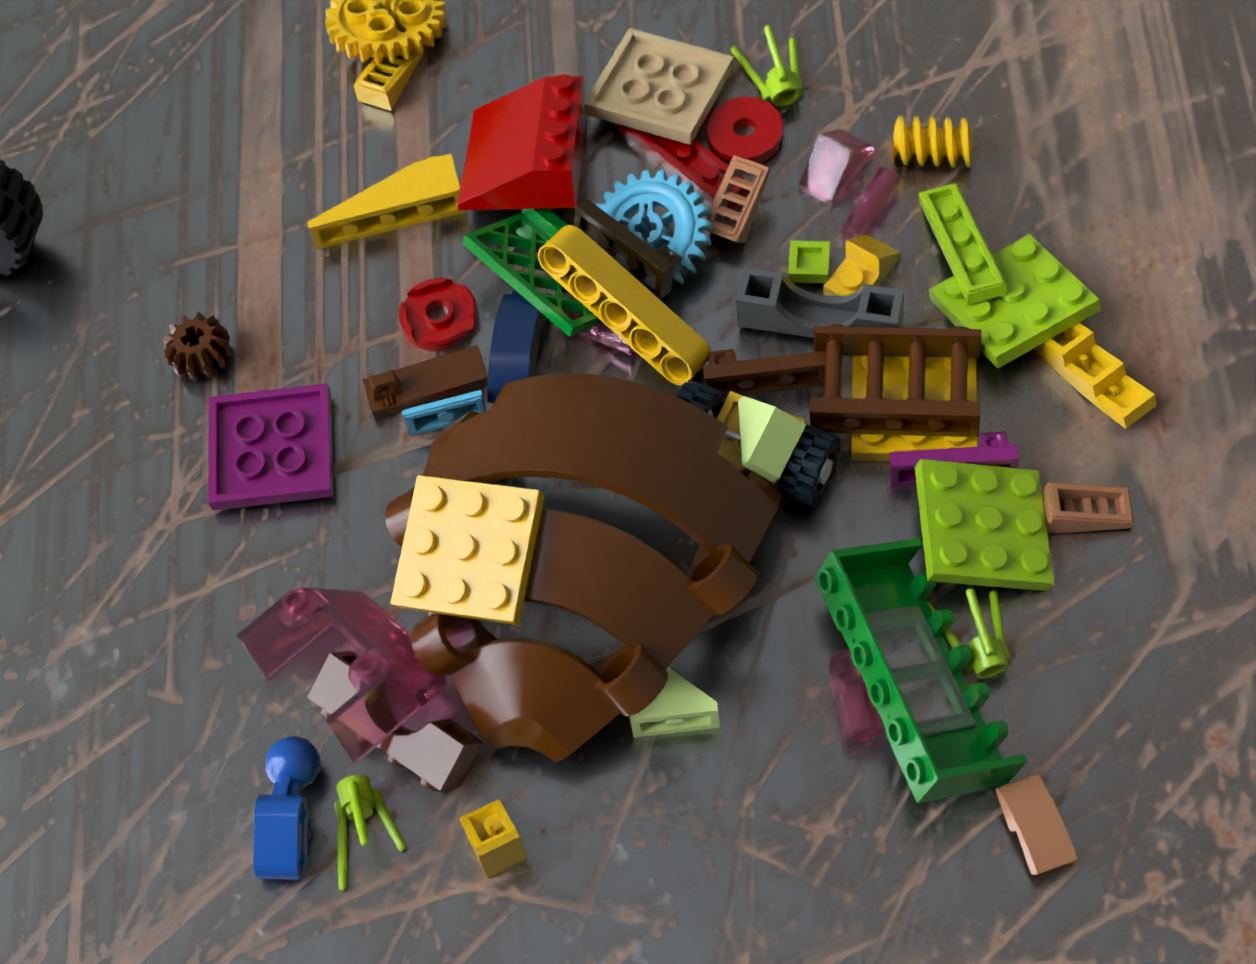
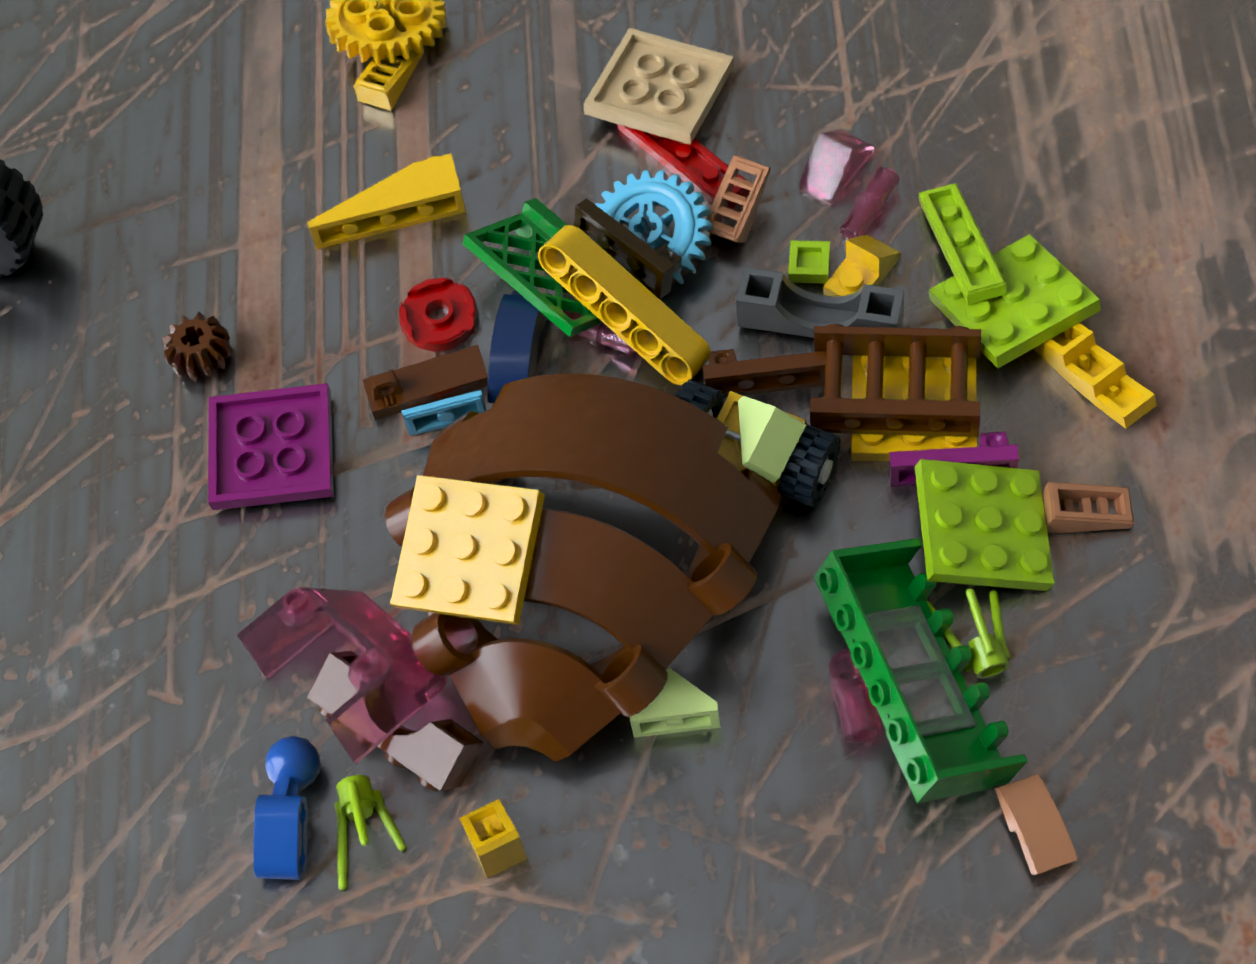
red slope [458,74,587,210] -> none
red tile [706,96,784,164] -> none
lime plant [730,25,804,107] -> none
yellow piece [892,115,973,168] -> none

